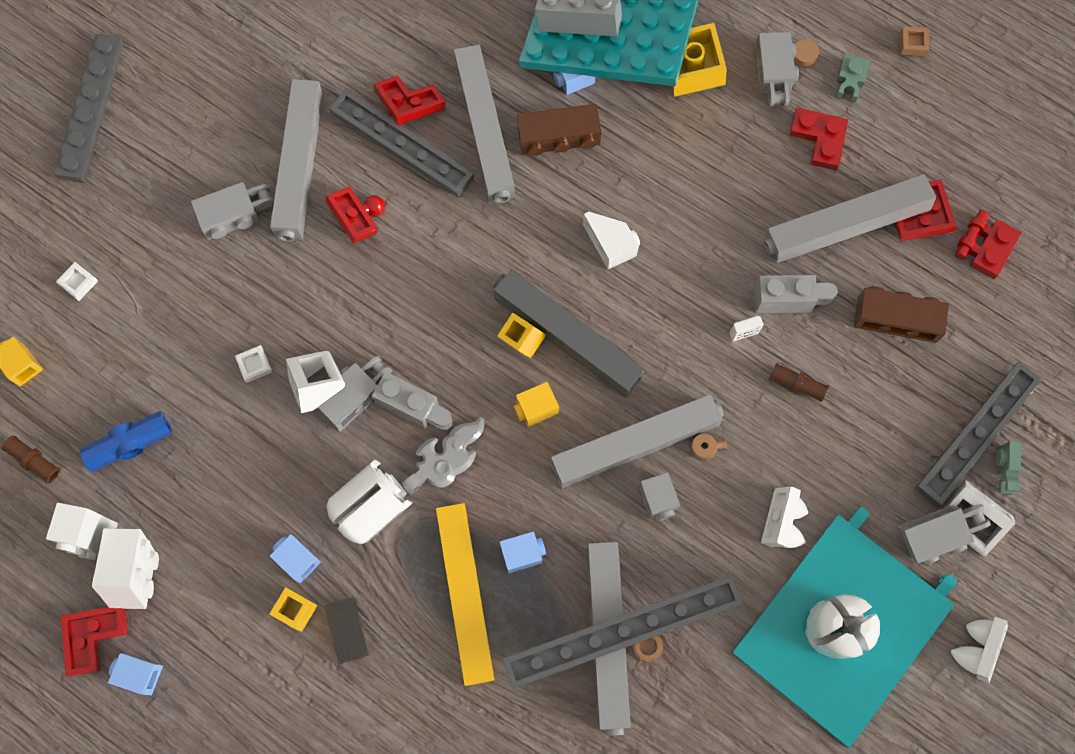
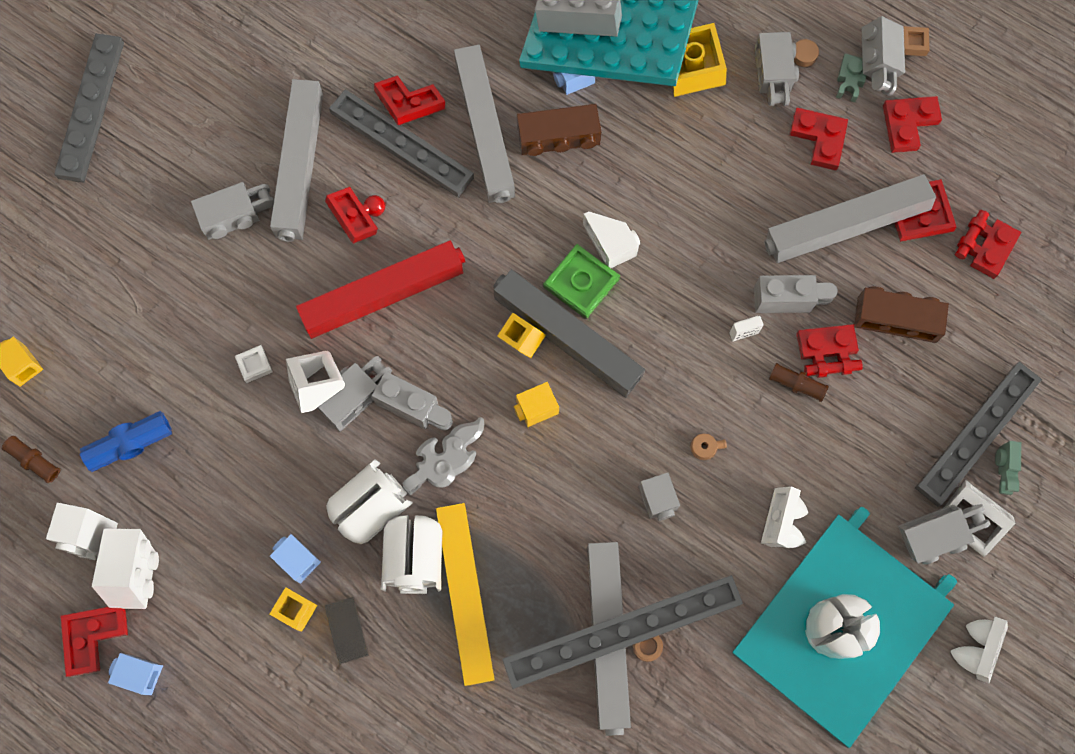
white tile [56,262,98,301] -> none
light blue brick [500,531,546,574] -> none
light grey brick [551,394,724,489] -> none
none -> red brick [296,240,466,339]
none -> white cylinder [381,515,442,594]
none -> bright green tile [543,244,620,319]
none -> red plate [797,324,863,378]
none -> light grey brick [862,16,905,96]
none -> red plate [883,96,942,153]

